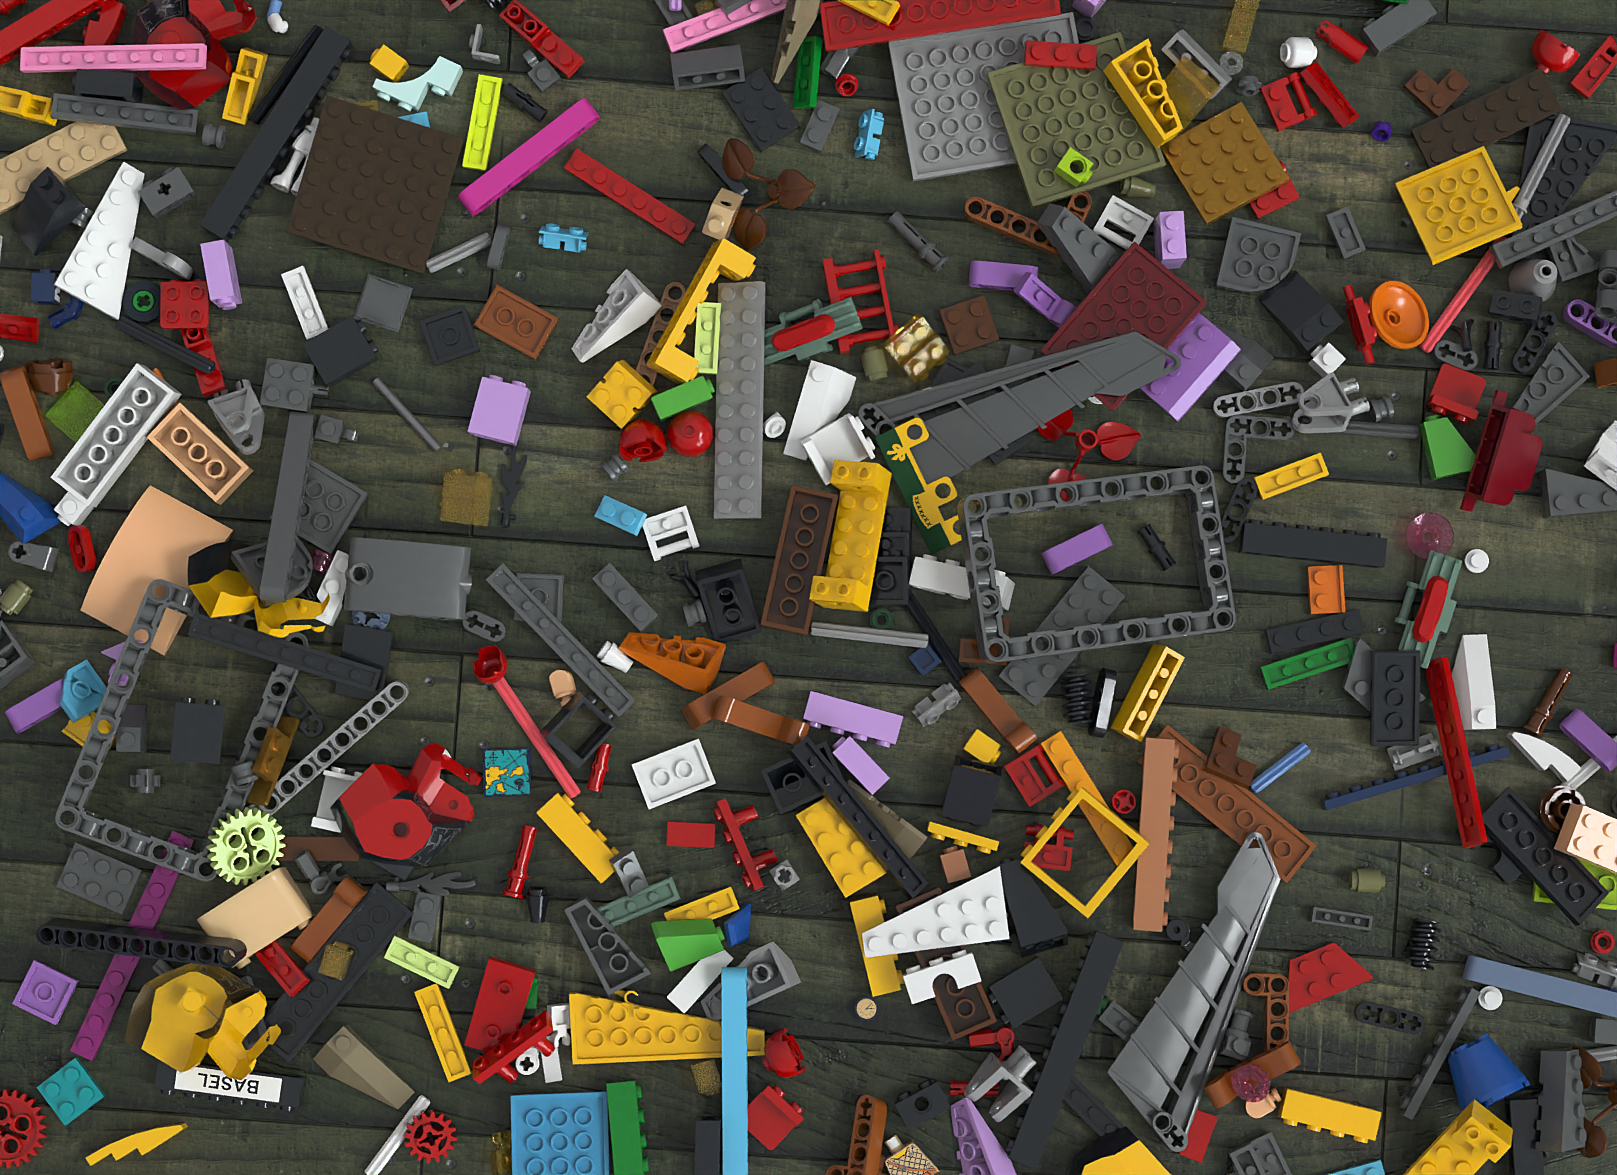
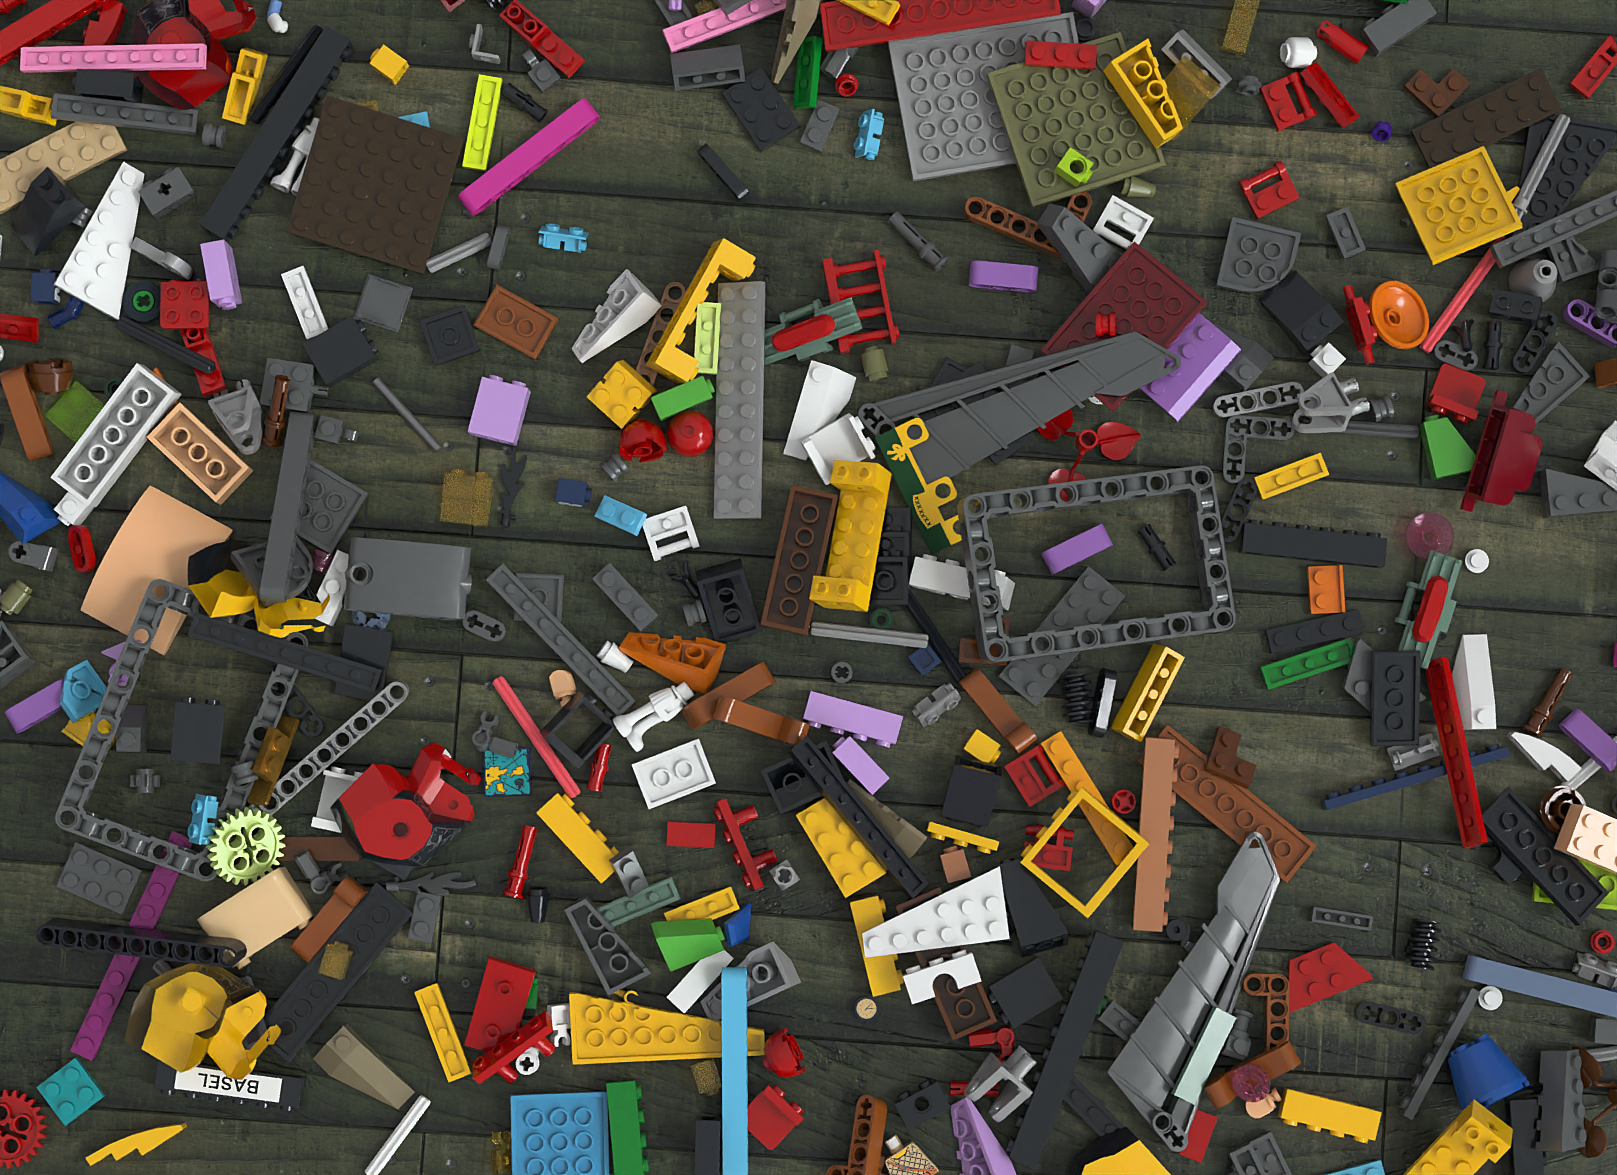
medium lavender plate [12,960,79,1025] -> none
red plate [254,940,310,997] -> none
light aqua arch [373,56,463,112] -> none
yellowish green plate [384,935,460,989] -> none
red gear [404,1109,457,1164] -> none
red hair [472,645,508,684] -> none
white sticker [541,1036,562,1083] -> none
red plate [564,149,696,245] -> none
tan torso [702,188,744,240] -> none
reddish brown plant [722,138,816,250] -> none
white plate [763,412,786,438] -> none
clear yellow plate [883,313,950,383] -> none
reddish brown plate [939,295,999,356] -> none
medium lavender plate [1014,271,1077,328] -> none
lavender brick [1153,211,1187,269] -> none
pearl gold plate [1160,102,1289,226] -> none
clear plate [1220,51,1243,75] -> none
medium blue axle [1250,743,1311,793] -> none
olive brick [1349,868,1385,893] -> none
red cylinder [1531,30,1580,74] -> none
none -> medium azure hinge [188,794,219,845]
none -> reddish brown pin [261,375,291,447]
none -> dark grey bar [472,711,518,759]
none -> dark blue brick [555,478,592,508]
none -> white piece [613,682,694,752]
none -> dark grey bush [831,662,853,683]
none -> red wheel [1095,312,1116,336]
none -> tile [1171,1006,1236,1105]

